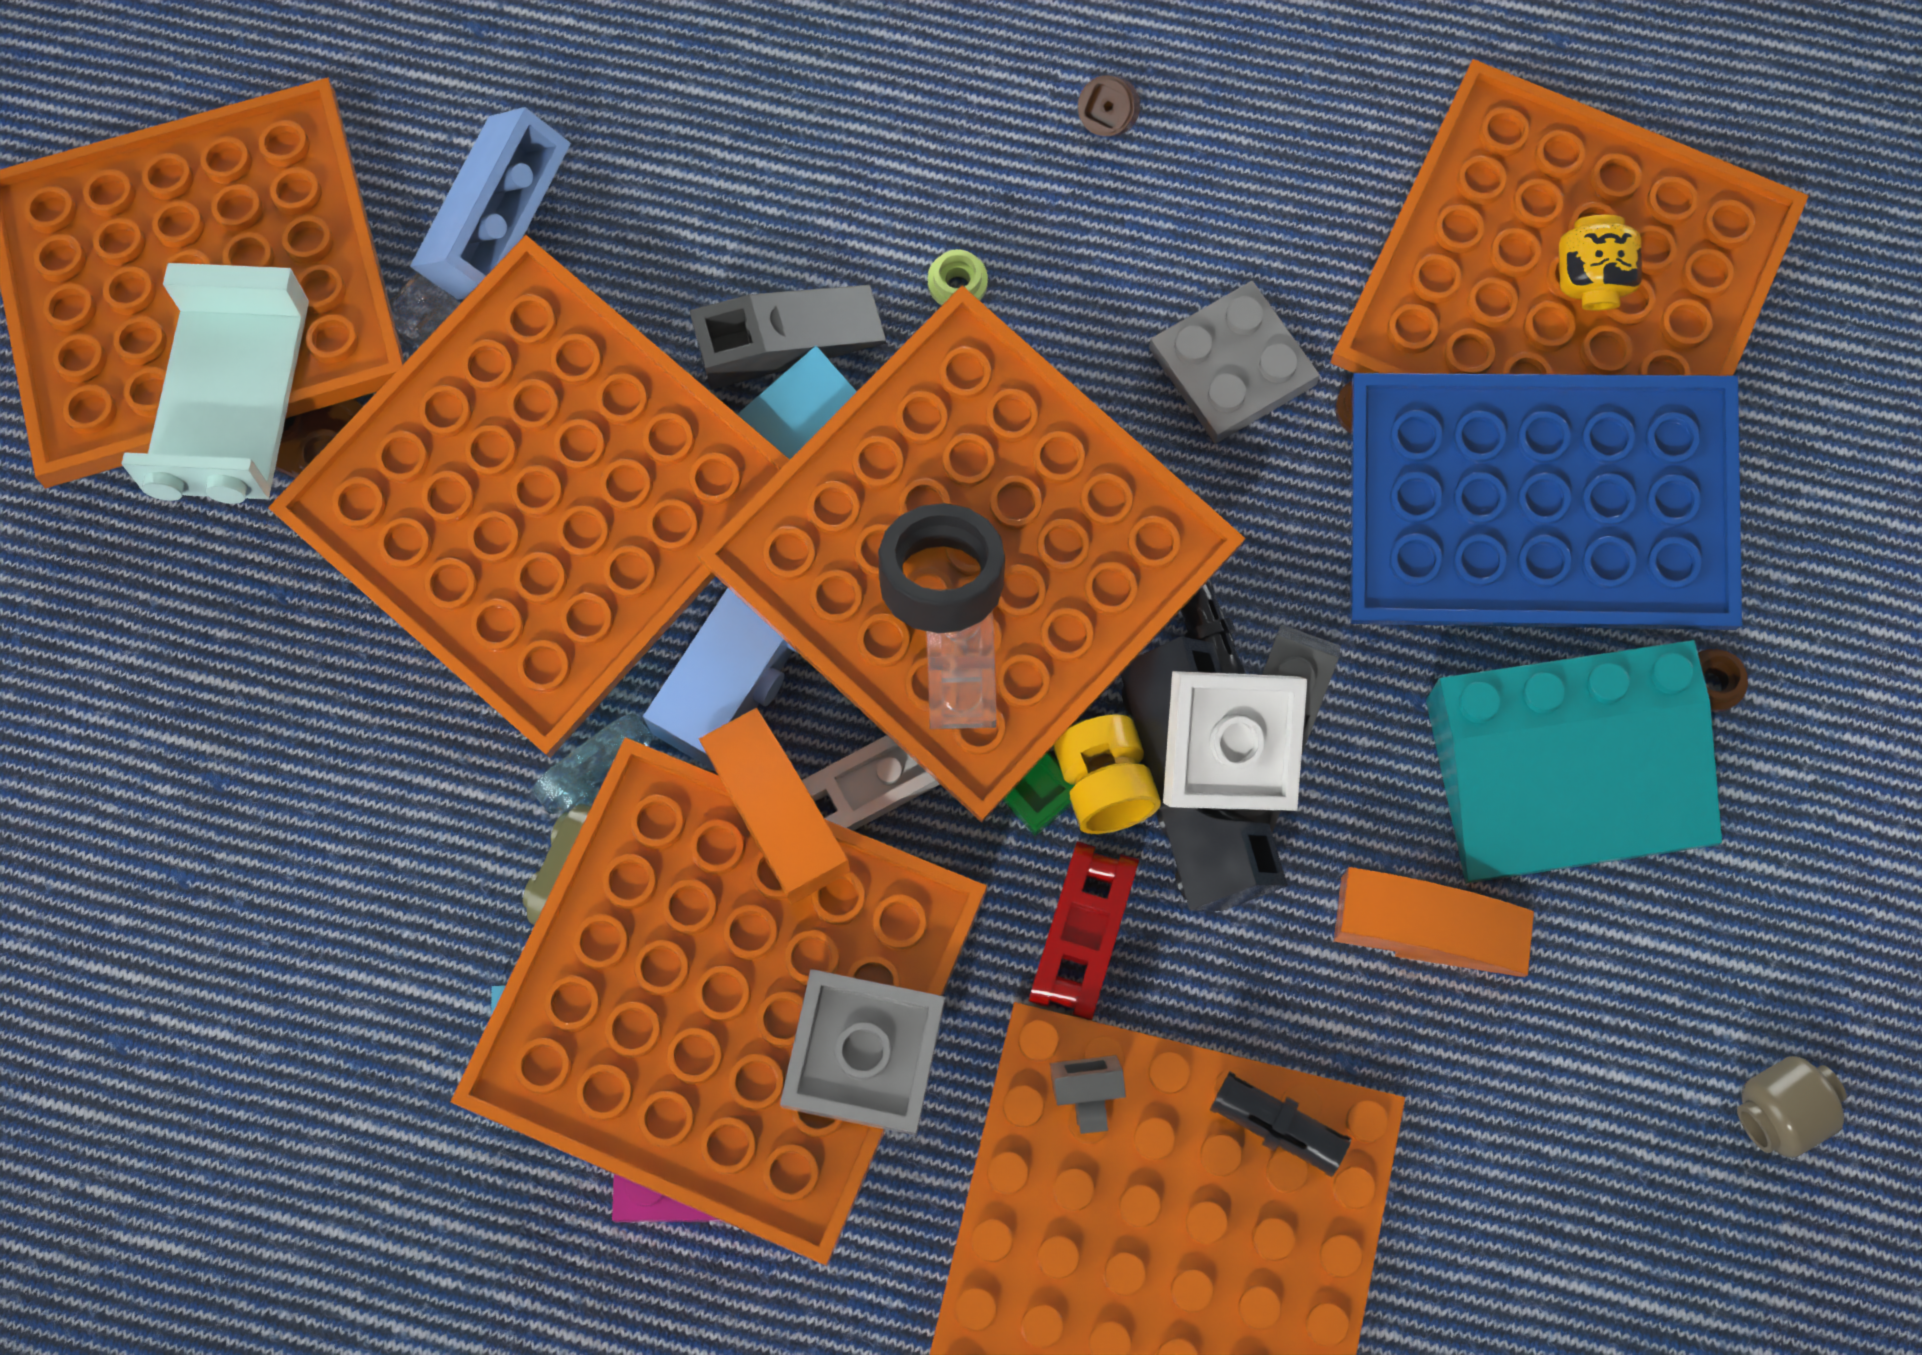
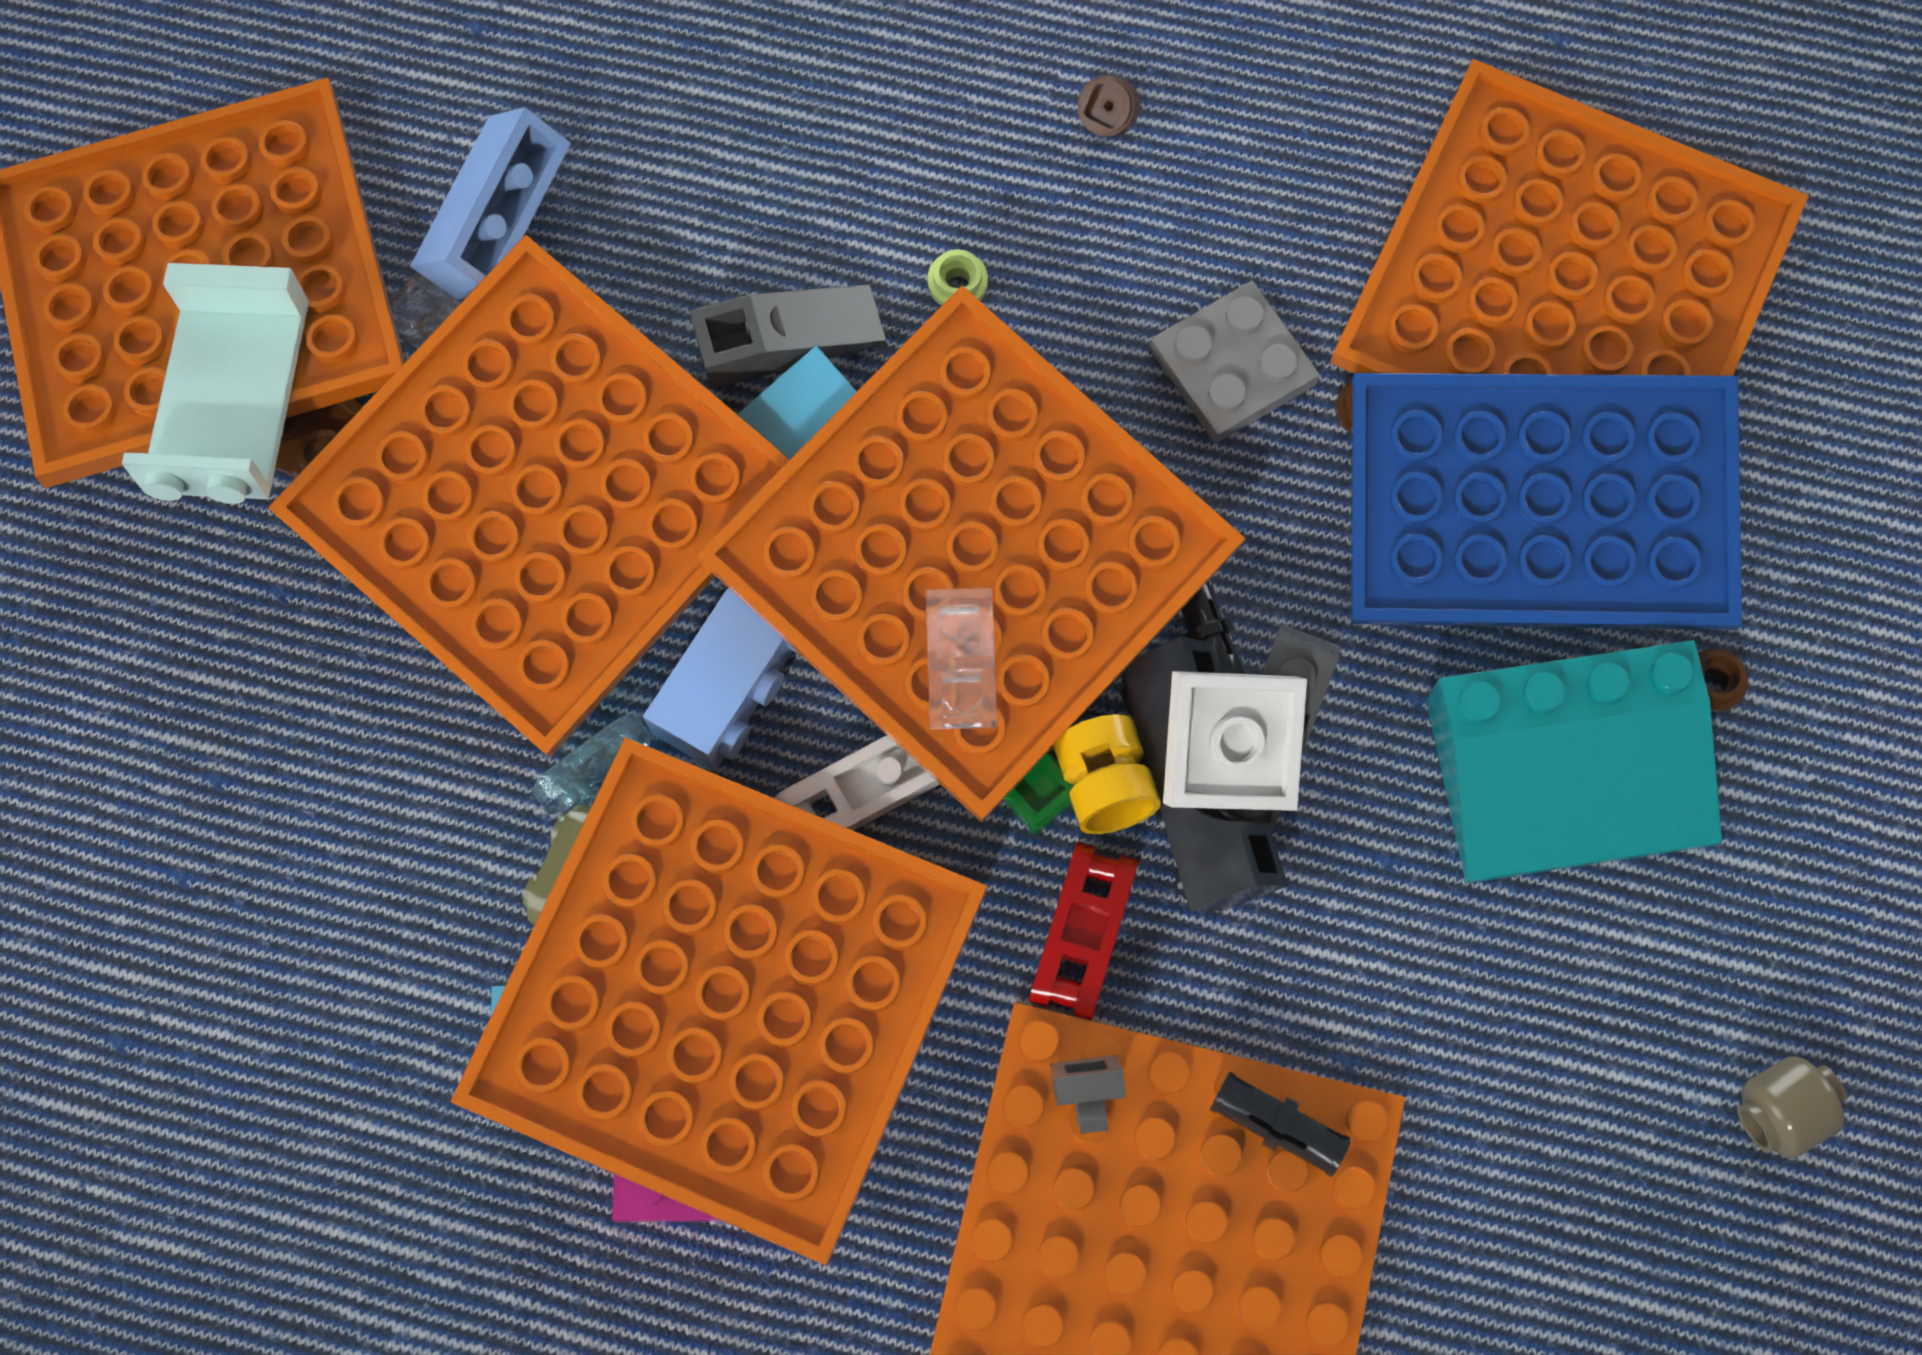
orange slope [699,707,851,905] -> none
light grey plate [780,969,945,1136] -> none
black tyre [878,503,1005,634] -> none
orange slope [1333,867,1534,977] -> none
yellow head [1559,215,1642,311] -> none

